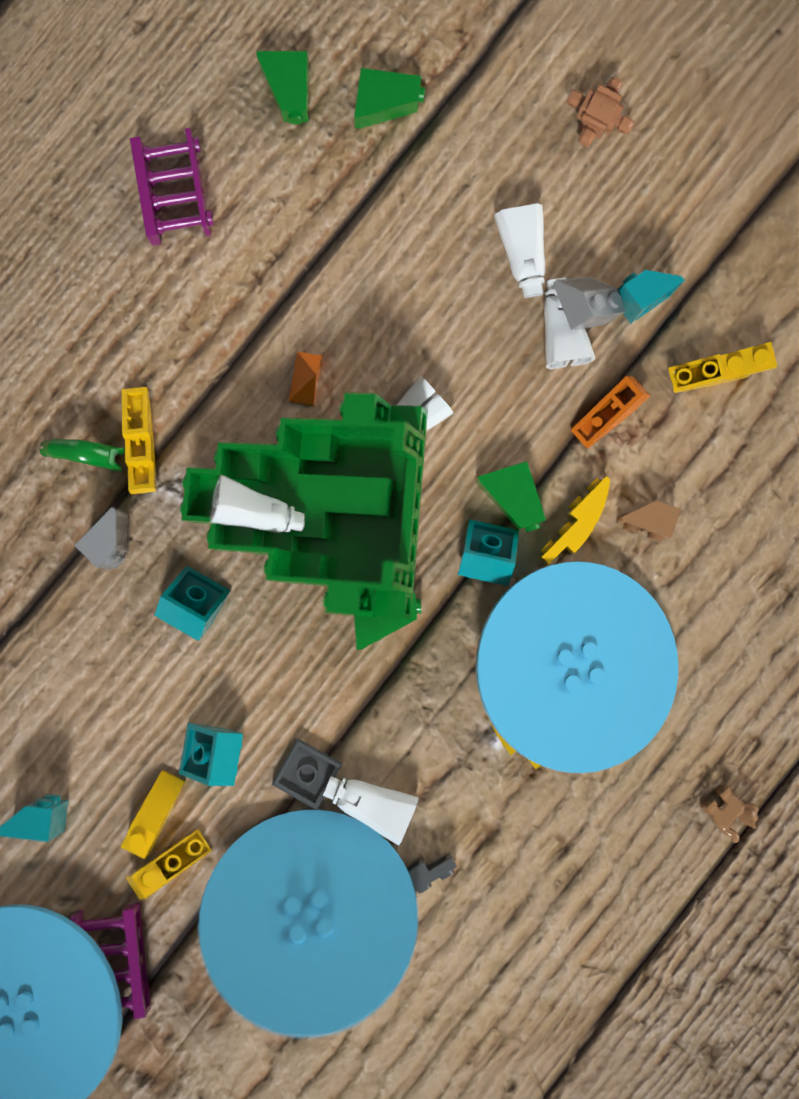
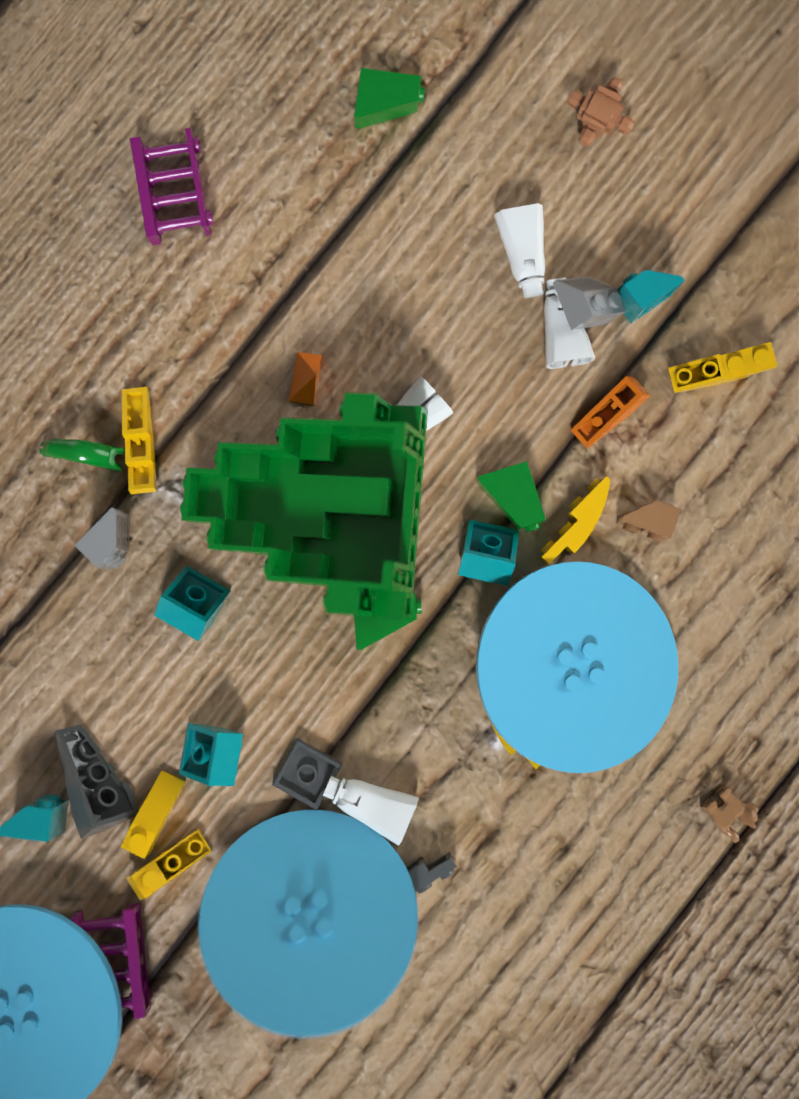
white piece [210,475,304,532] -> none
green slope [257,51,309,125] -> none
none -> dark grey wedge [55,725,139,839]

